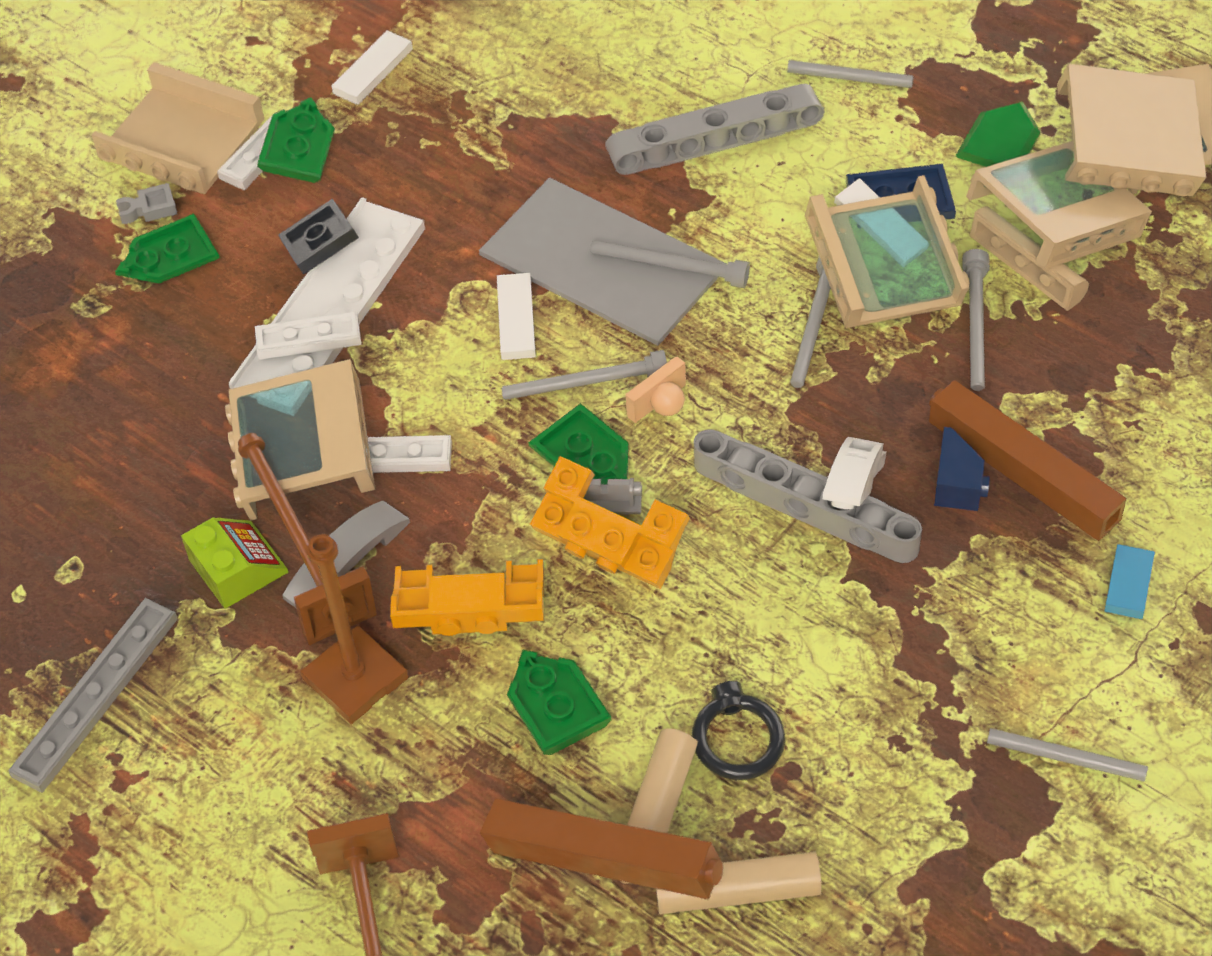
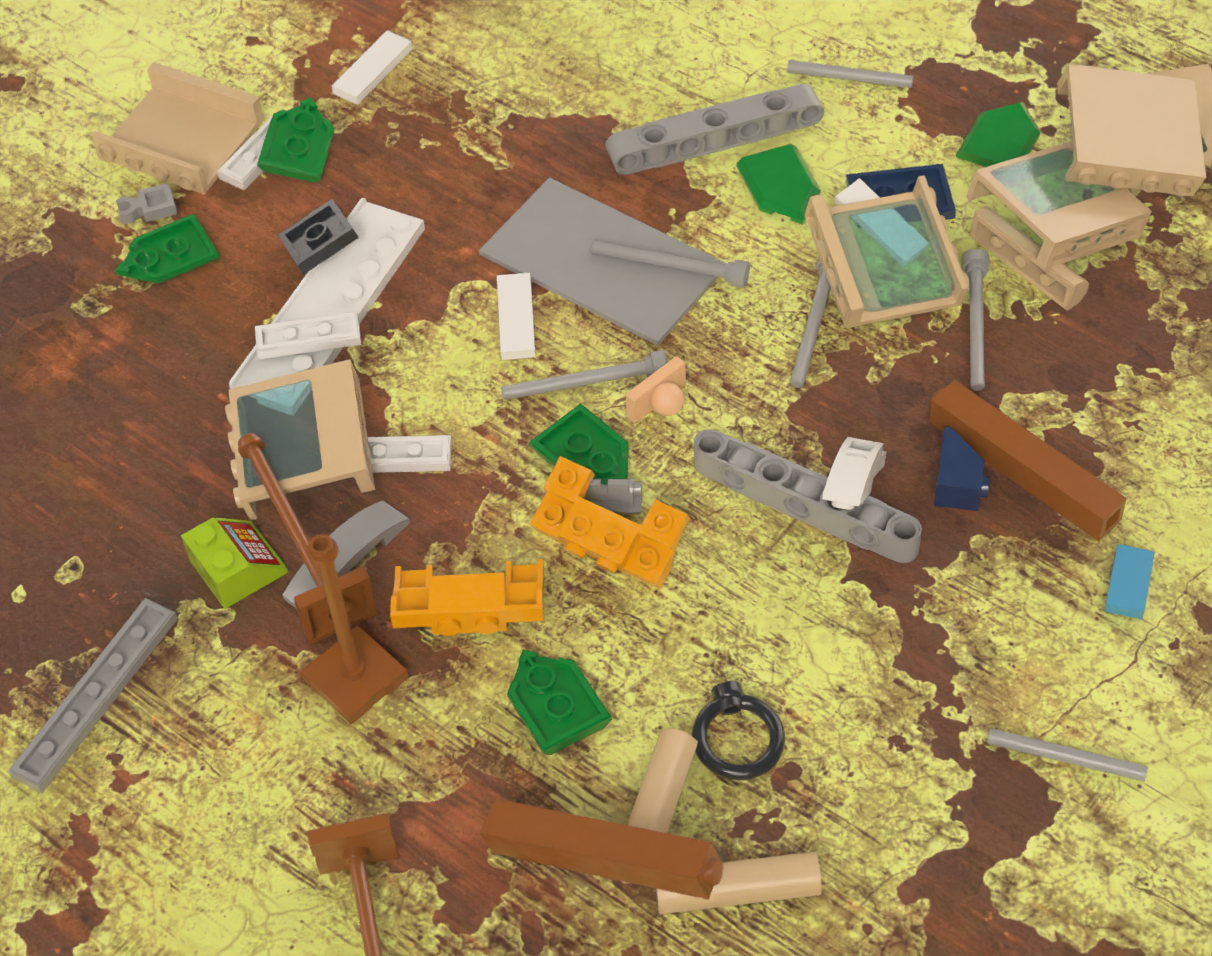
none -> green tile [736,144,821,224]

